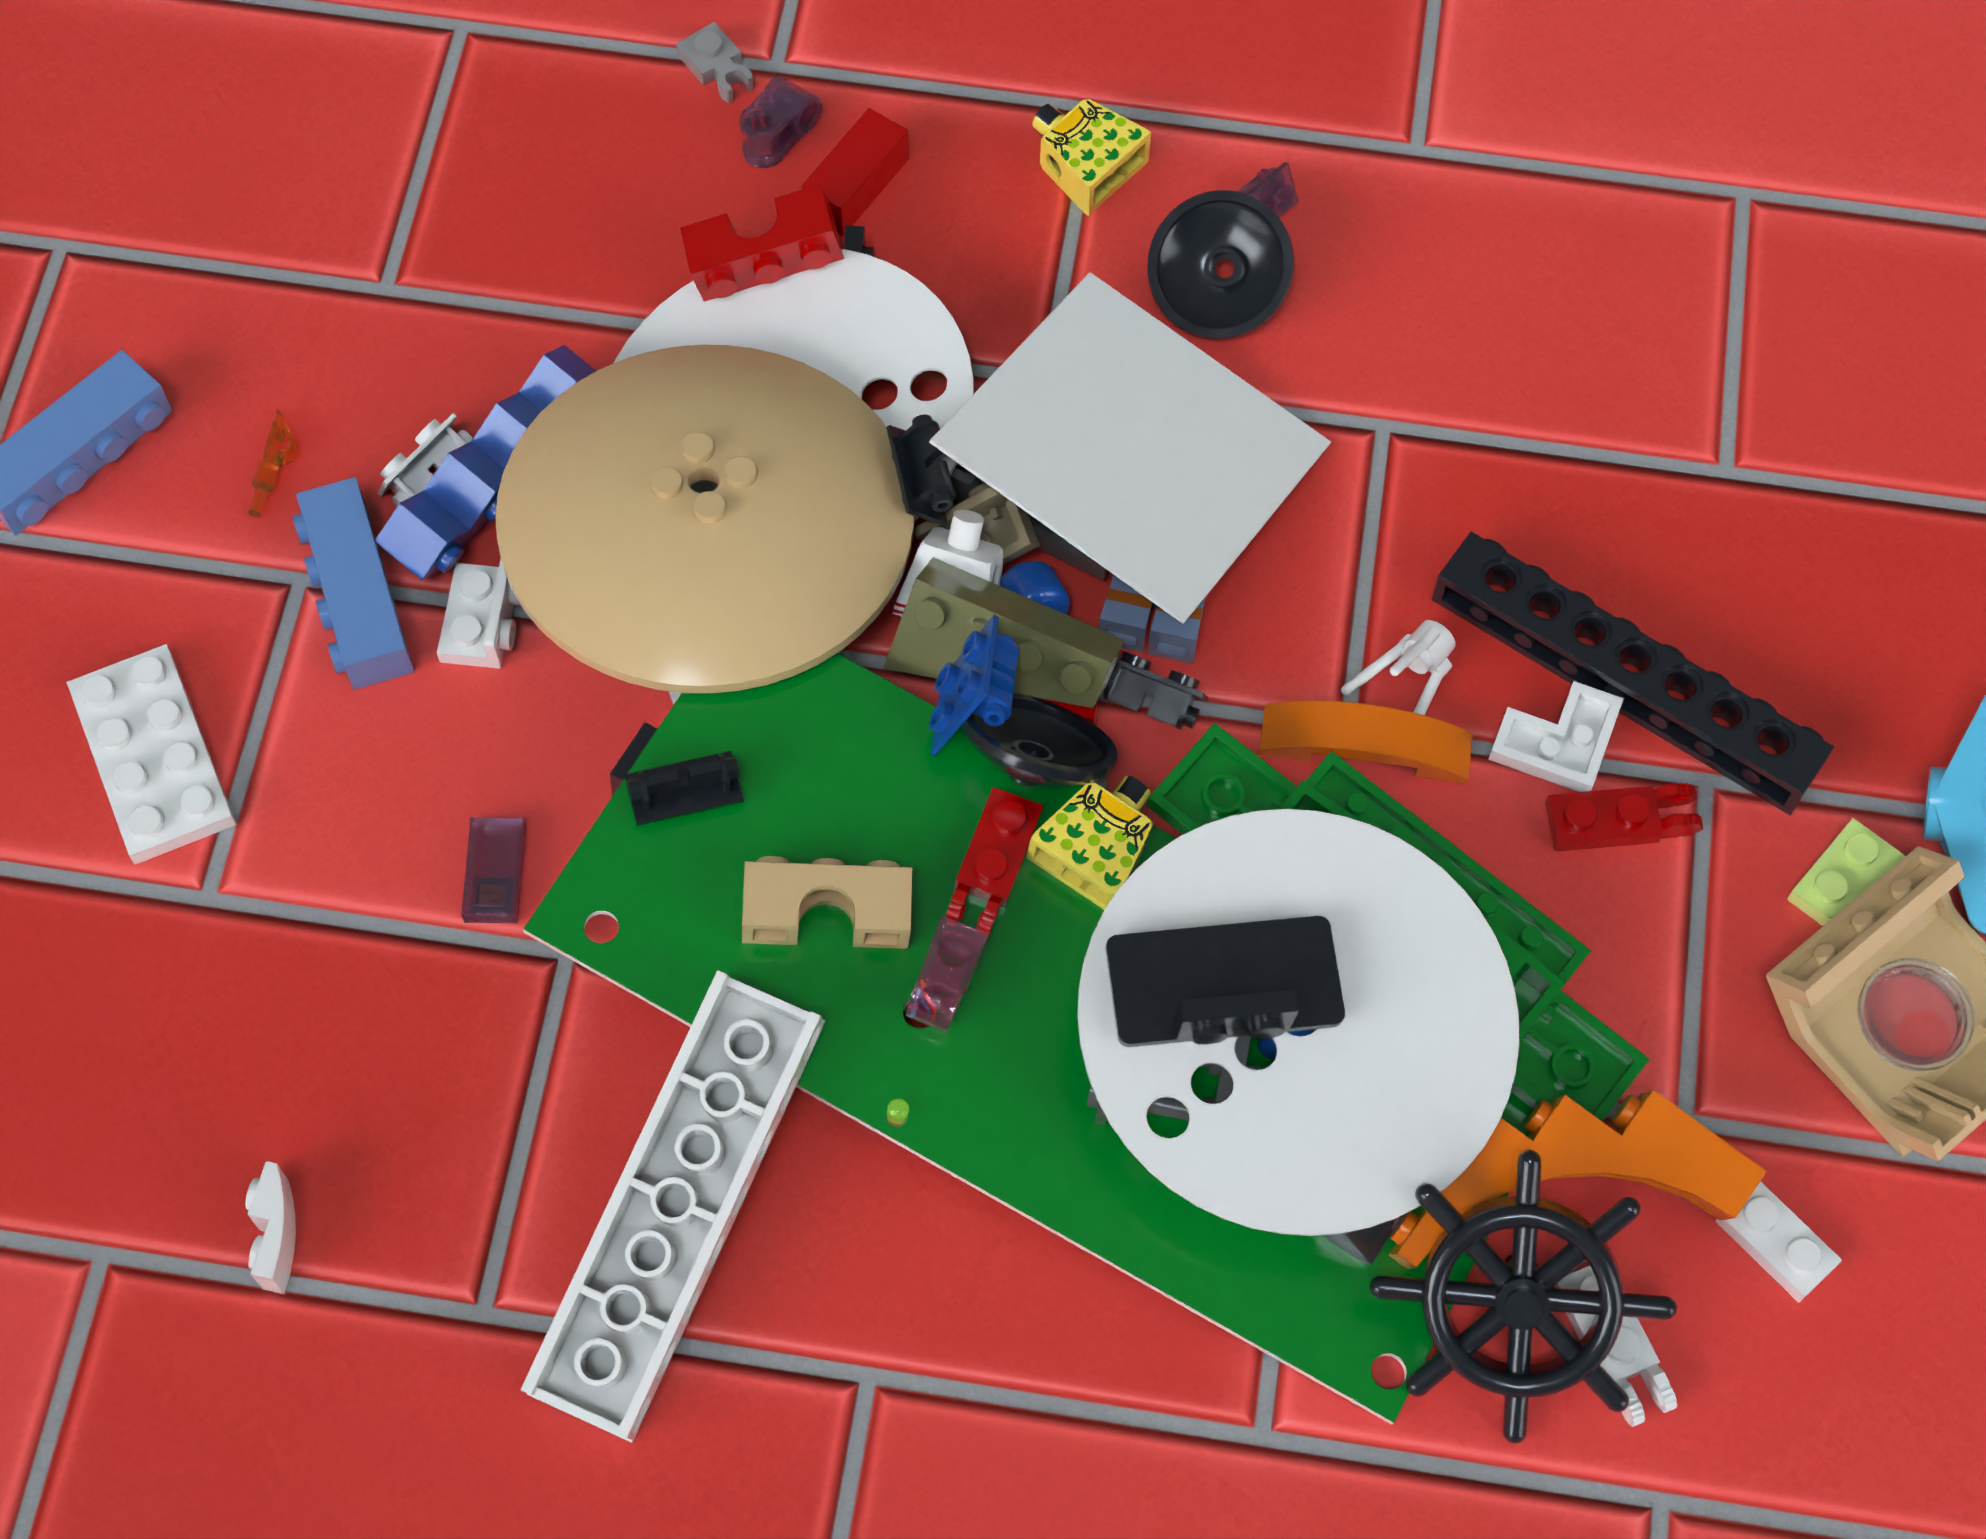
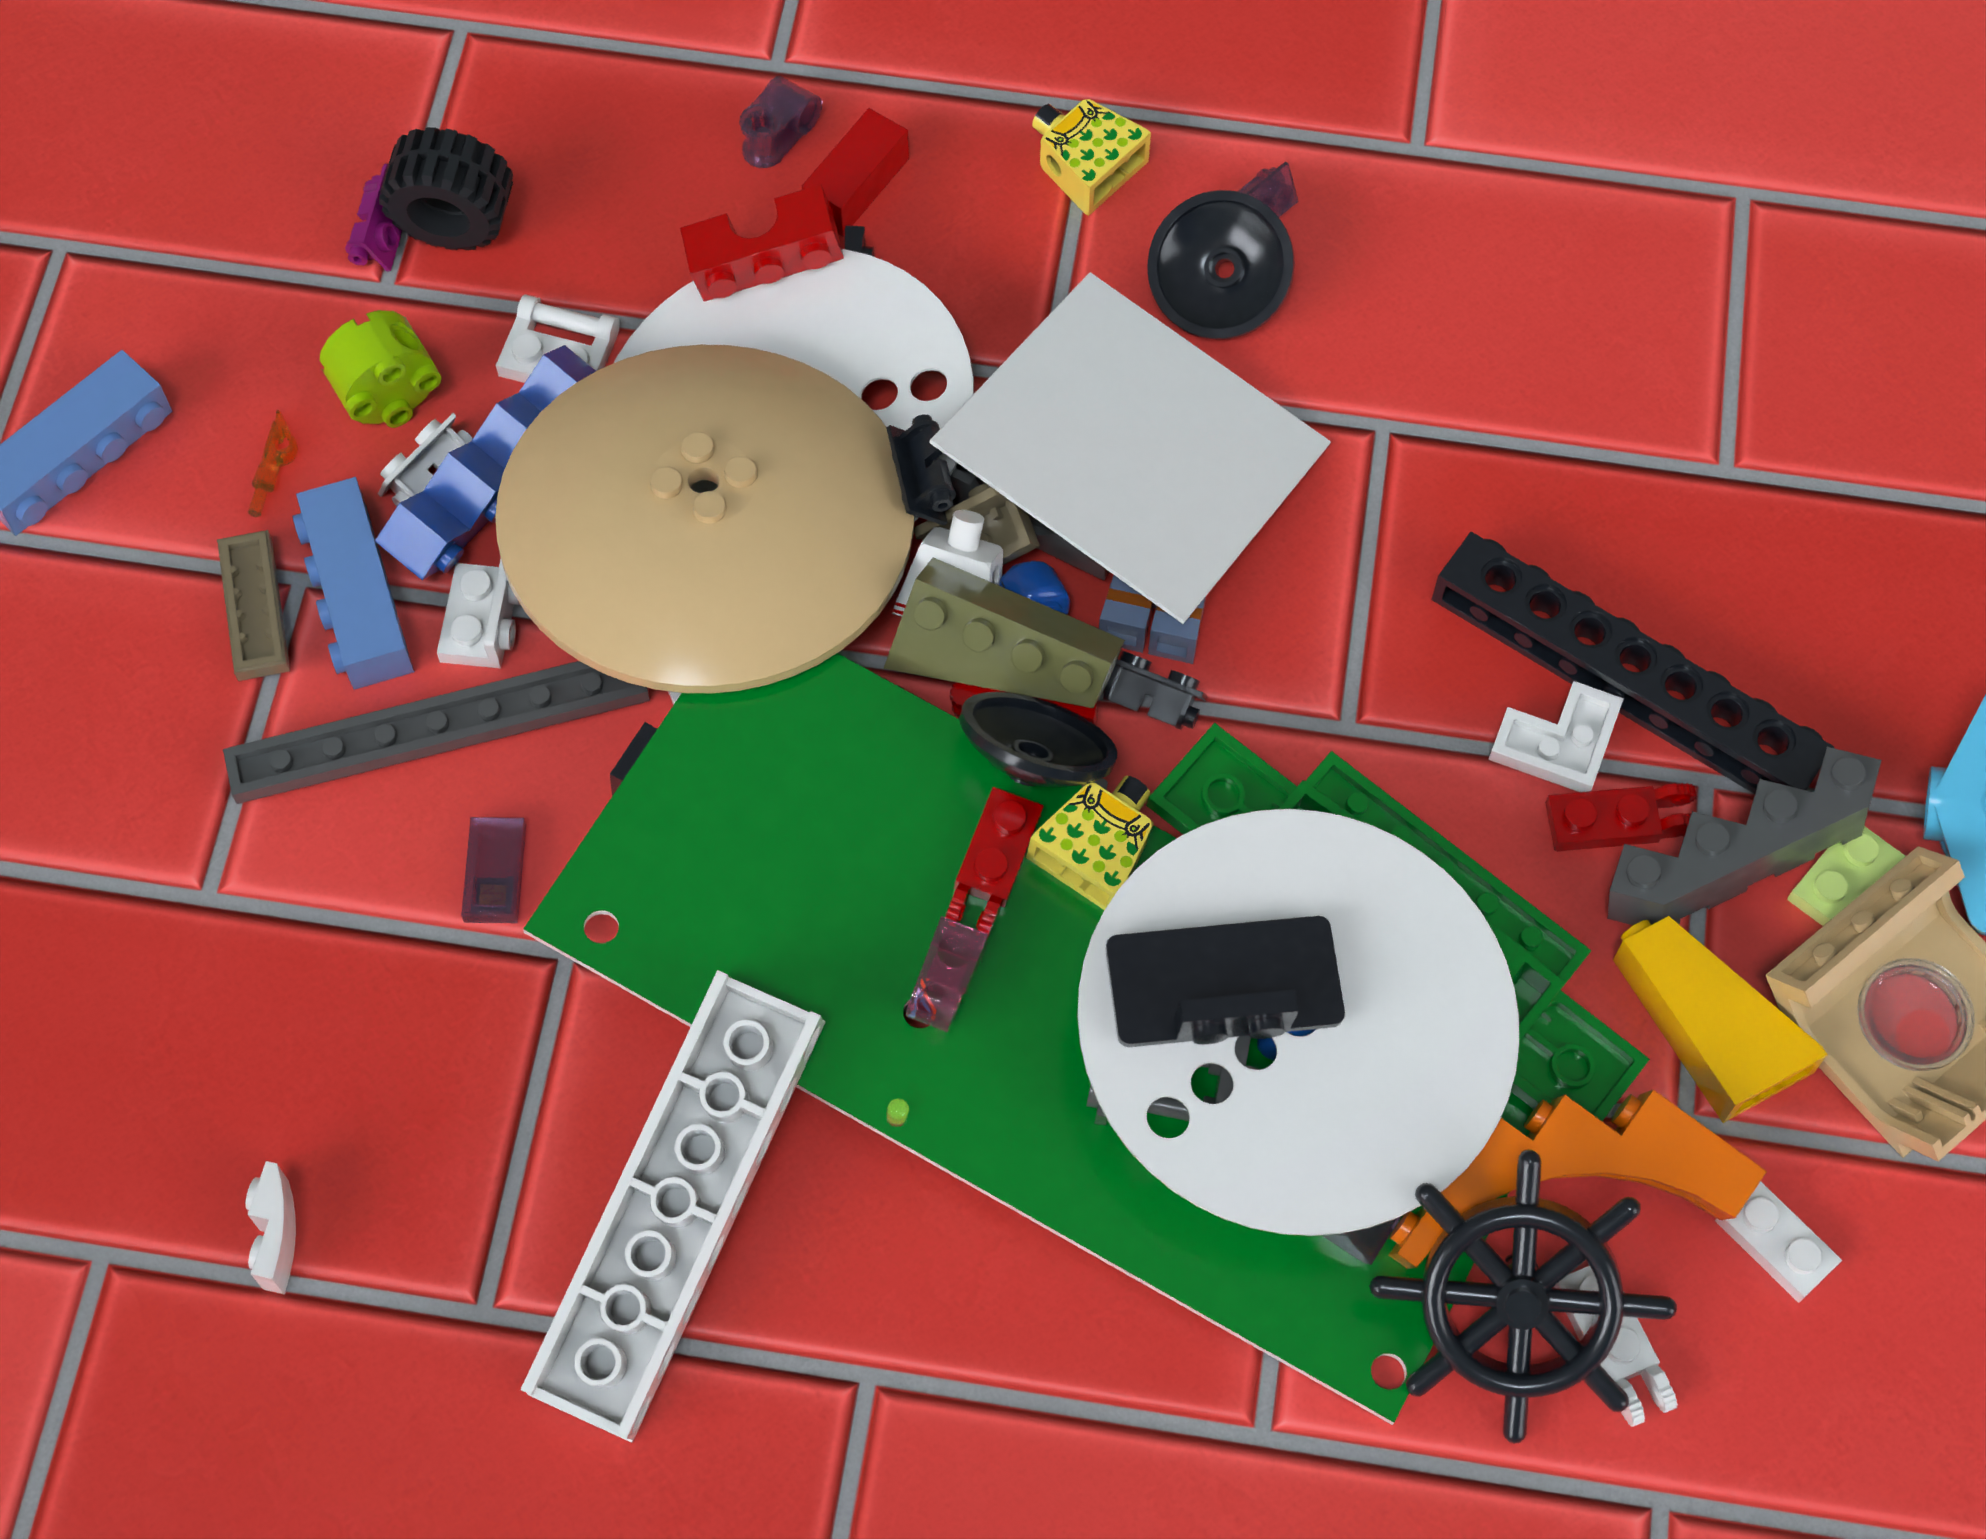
white plate [67,644,236,865] -> none
black hinge [624,751,744,826] -> none
light grey plate [676,22,754,103] -> none
tan arch [742,856,912,949] -> none
blue hinge [929,615,1019,756] -> none
orange slope [1258,700,1473,785] -> none
white plant [1341,620,1456,715] -> none
none -> dark tan plate [217,530,290,681]
none -> dark grey plate [223,661,650,804]
none -> lime brick [320,310,442,428]
none -> magenta hinge [345,164,403,272]
none -> black tyre [379,127,513,250]
none -> white plate [496,294,620,383]
none -> dark grey brick [1607,747,1882,925]
none -> yellow slope [1613,916,1828,1123]

